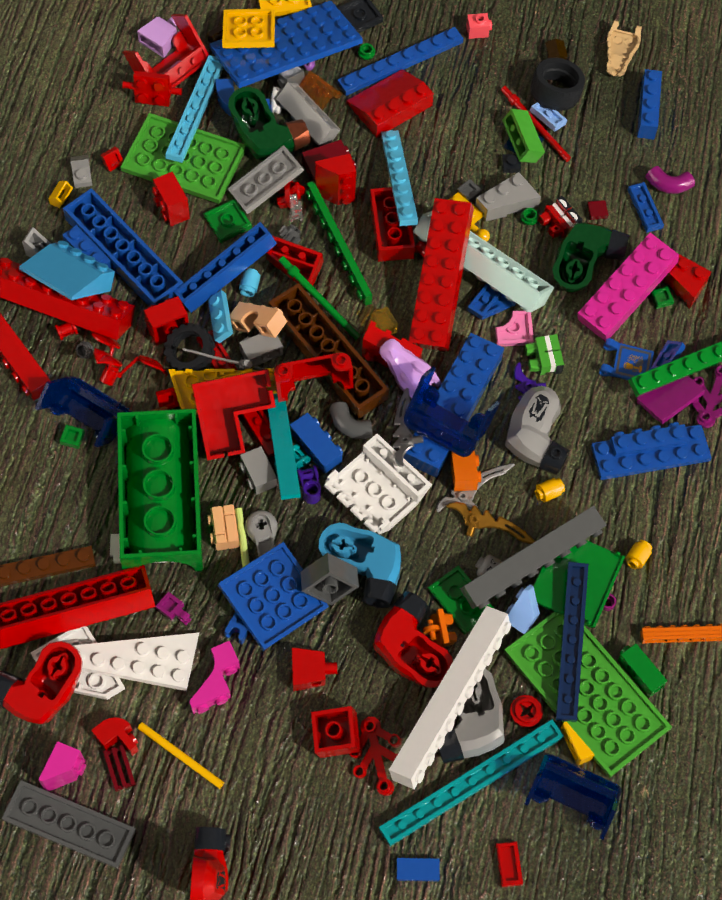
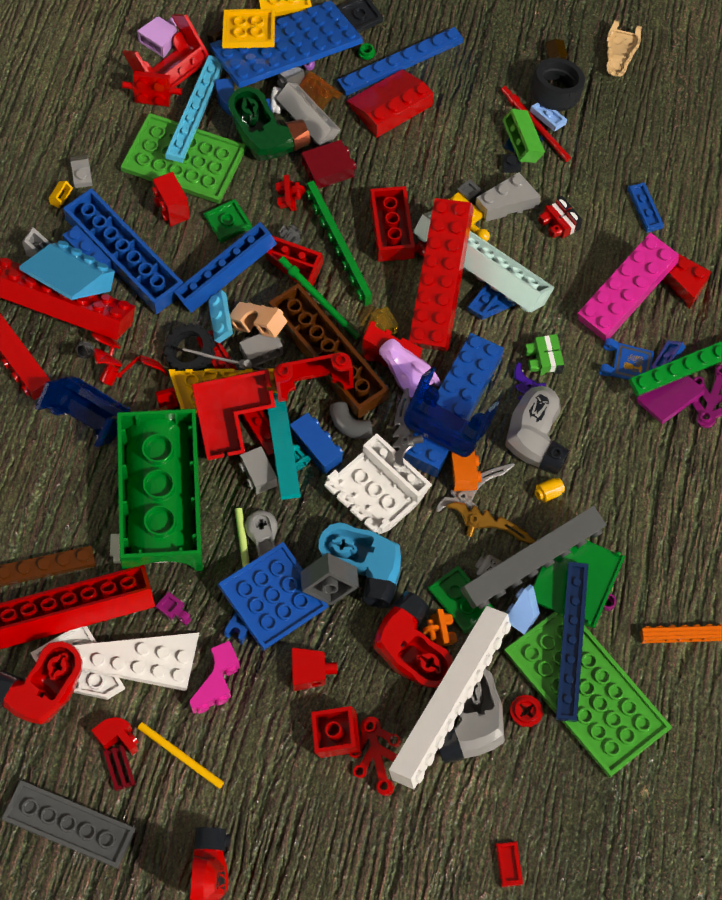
dark pink slope [38,741,86,792] -> none
red bush [54,322,78,340] -> none
green plate [60,425,85,449] -> none
red tile [100,147,123,172] -> none
red brick [144,296,189,346] -> none
light nougat brick [207,505,240,551] -> none
light grey plate [228,145,304,214] -> none
medium azure brick [239,268,261,297] -> none
clear plate [289,194,303,222] -> none
dark purple piece [297,465,321,504] -> none
red slope [315,154,356,205] -> none
teal plate [379,719,564,847] -> none
medium azure plate [381,130,418,226] -> none
blue tile [397,858,440,882] -> none
coral brick [466,13,492,39] -> none
bright pink tile [495,310,534,347] -> none
green plate [520,208,539,225] -> none
clear blue windscreen [524,754,622,840] -> none
dark green piece [552,222,630,292] -> none
yellow slope [560,722,595,765] -> none
dark red tile [587,200,609,220] -> none
blue plate [591,422,712,480] -> none
green brick [618,644,667,698] -> none
yellow brick [625,540,652,569] -> none
blue brick [637,69,662,140] -> none
magenta cylinder [645,166,695,194] -> none
green tile [650,286,674,309] -> none

